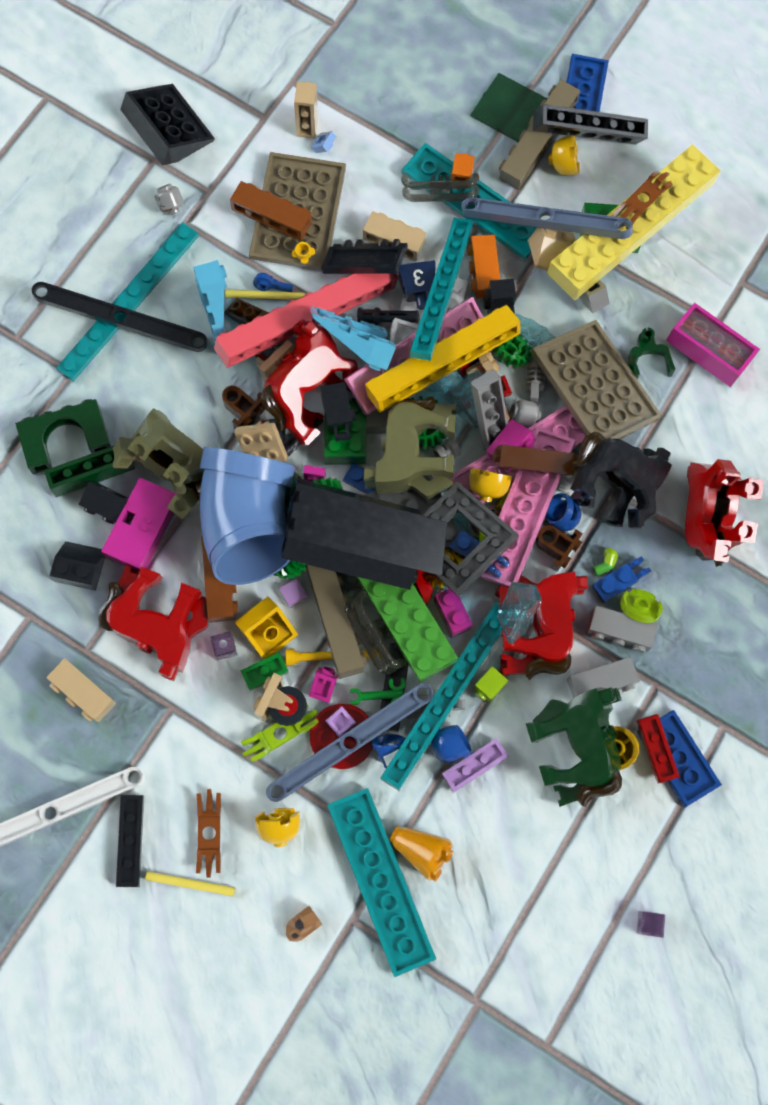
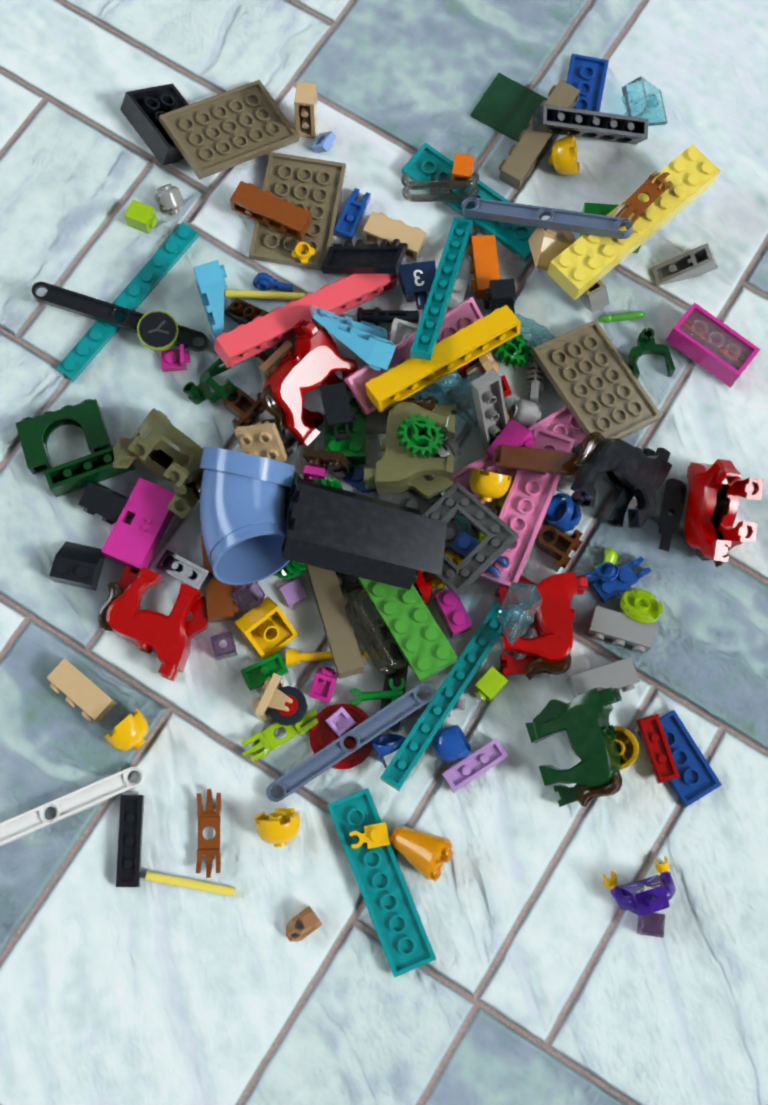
none -> yellow cylinder [104,708,149,751]
none -> lime brick [124,200,157,234]
none -> black tile [137,310,178,351]
none -> plate [156,549,214,593]
none -> dark tan plate [159,80,300,180]
none -> dark pink bracket [161,344,190,372]
none -> dark green piece [183,358,238,405]
none -> clear purple piece [231,582,265,612]
none -> dark brown plate [302,448,355,477]
none -> blue hinge [334,188,371,241]
none -> yellow plate [349,822,390,849]
none -> green gear [396,413,444,459]
none -> blue plate [578,562,619,582]
none -> bright green piece [598,311,646,323]
none -> dark purple torso [603,856,676,916]
none -> clear light blue slope [621,76,667,126]
none -> light grey slope [651,243,718,286]
none -> black piece [658,478,687,552]

